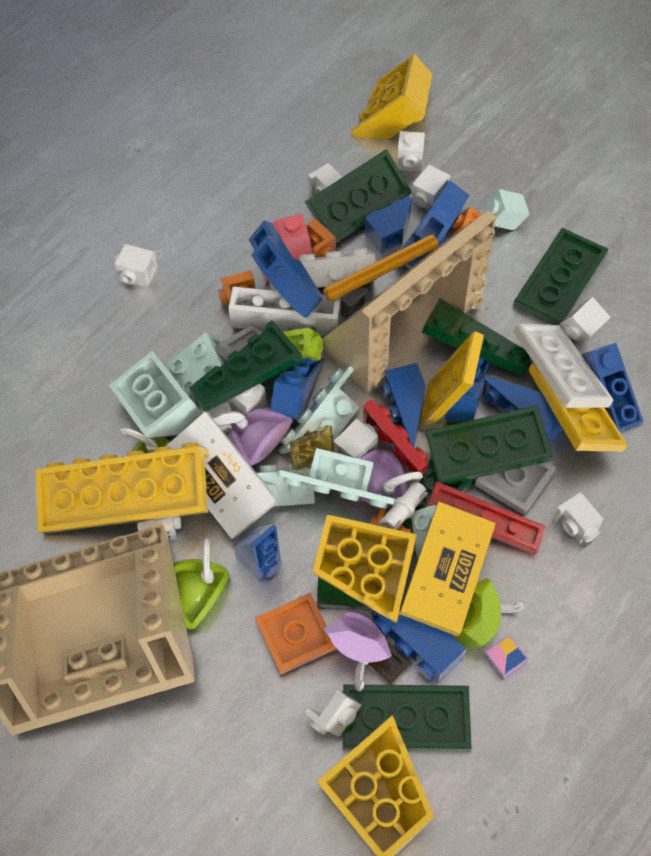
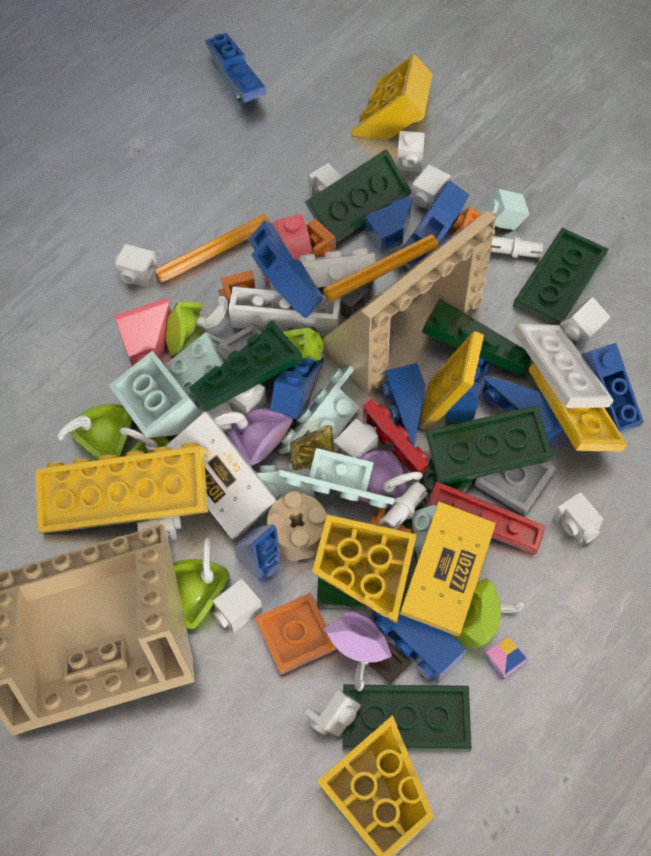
none -> lime hat [57,404,132,460]
none -> coral slope [114,298,171,366]
none -> light orange axle [155,214,270,282]
none -> lime hat [166,296,228,358]
none -> blue slope [205,33,266,102]
none -> white brick [213,579,263,633]
none -> tan brick [267,491,326,561]
none -> white pin [491,236,543,259]

